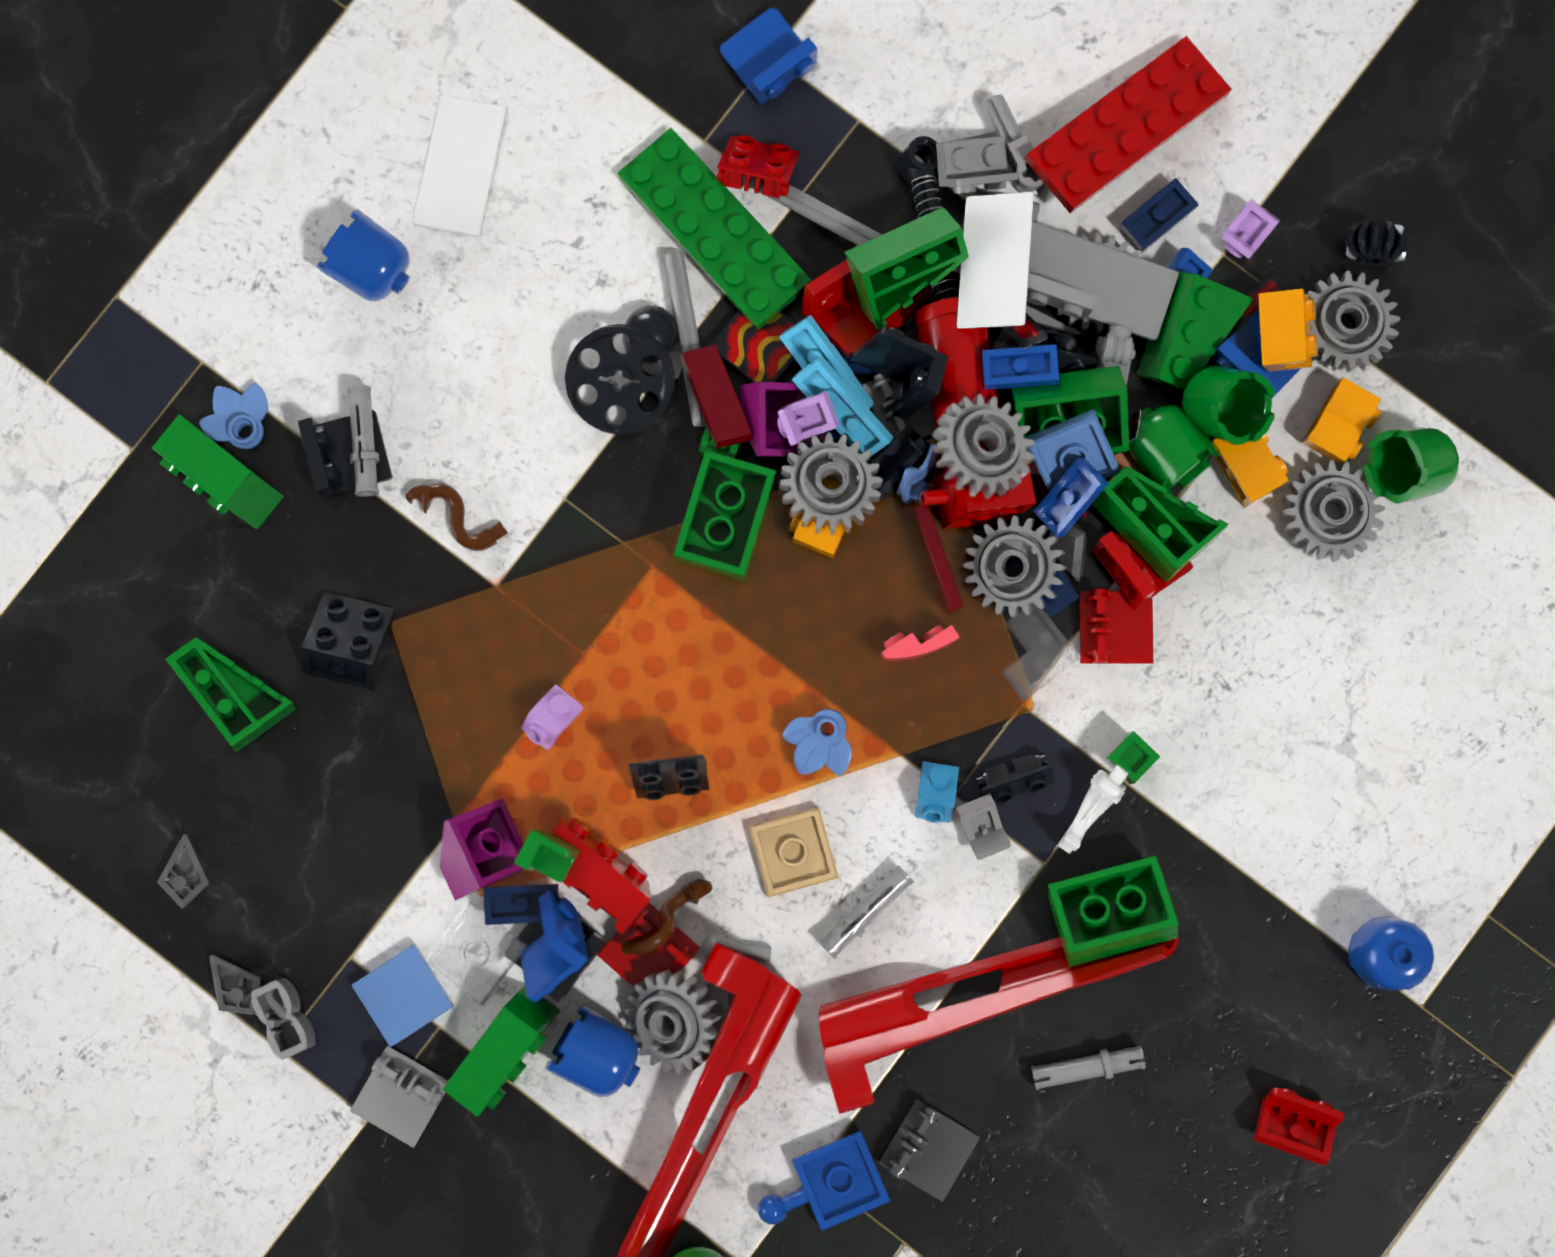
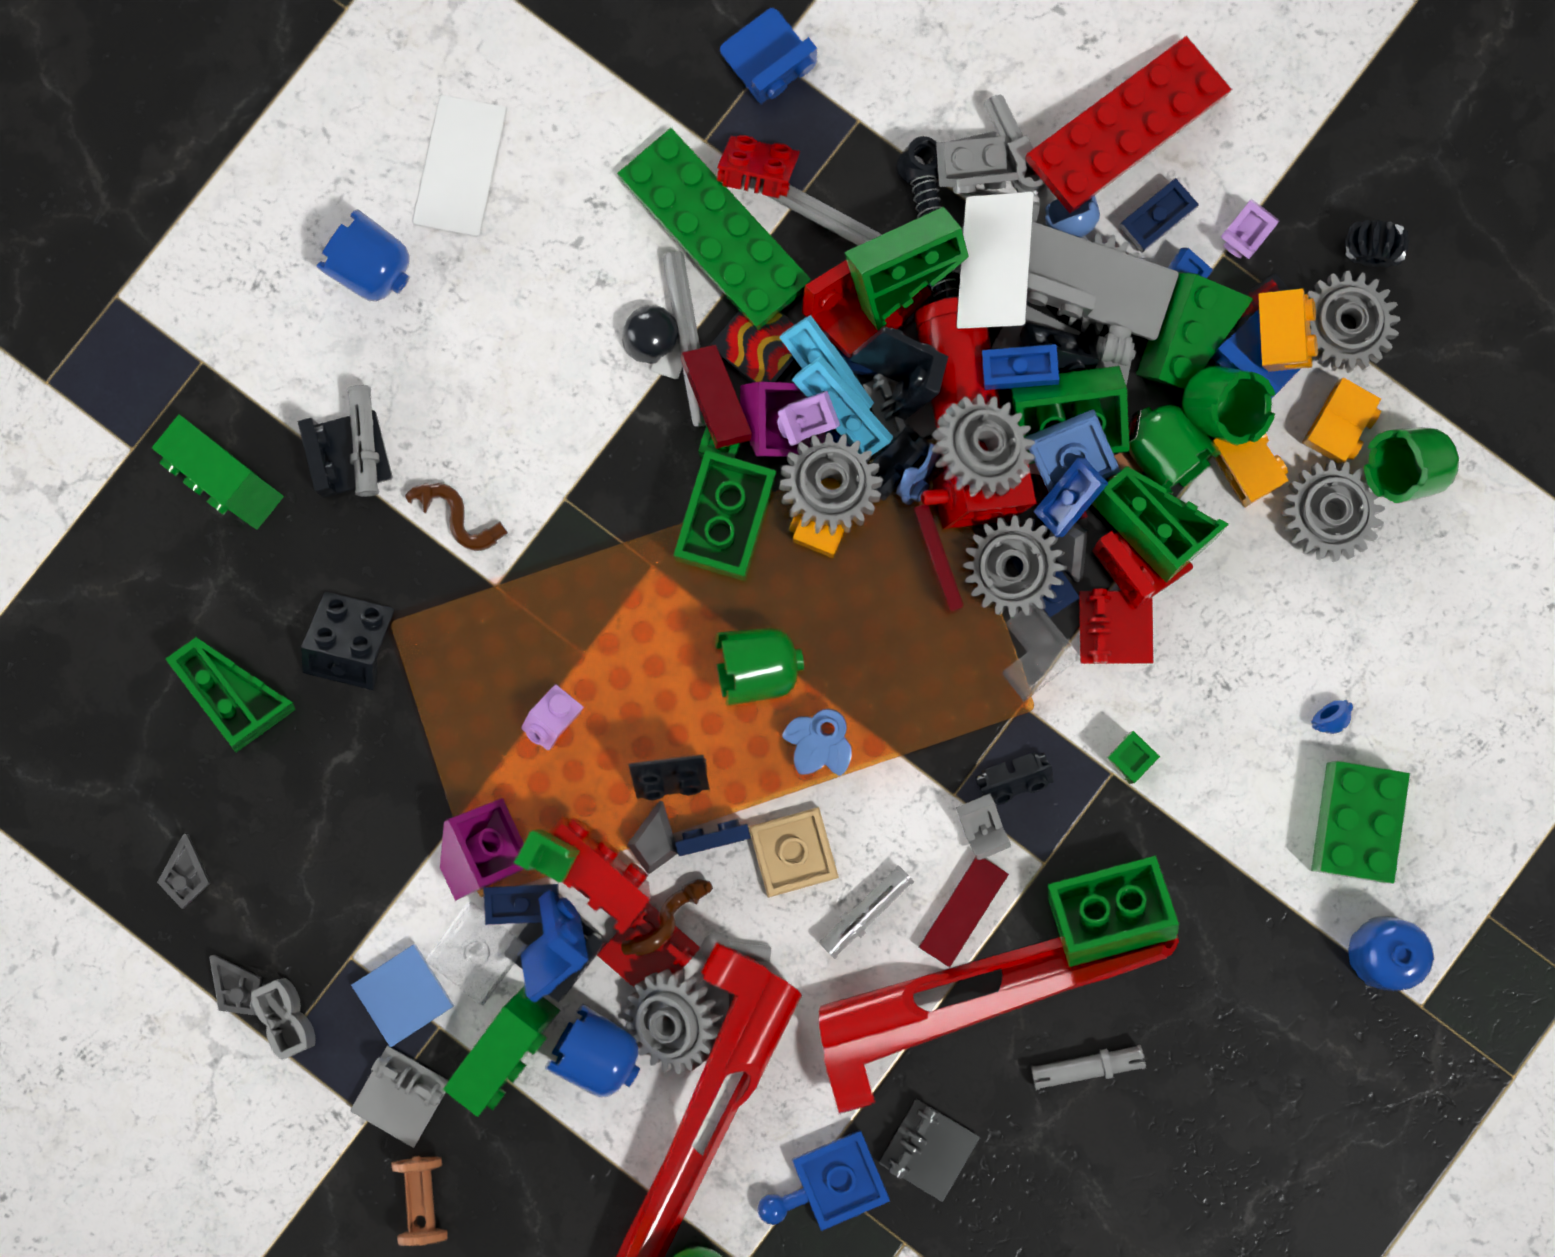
medium blue plate [199,382,268,449] -> none
black wedge [565,324,675,435] -> none
coral slope [880,624,959,661] -> none
dark azure bracket [914,761,959,823] -> none
sticker [1003,313,1047,349] -> none
white animal [1058,765,1129,854] -> none
red bracket [1253,1088,1344,1166] -> none
none -> nougat hose [392,1156,448,1246]
none -> flat silver piece [627,801,678,875]
none -> dark blue plate [675,819,751,857]
none -> green cylinder [715,628,804,706]
none -> dark red tile [918,857,1009,968]
none -> medium blue hair [1045,196,1100,238]
none -> blue animal [1311,700,1353,734]
none -> green brick [1311,761,1410,884]

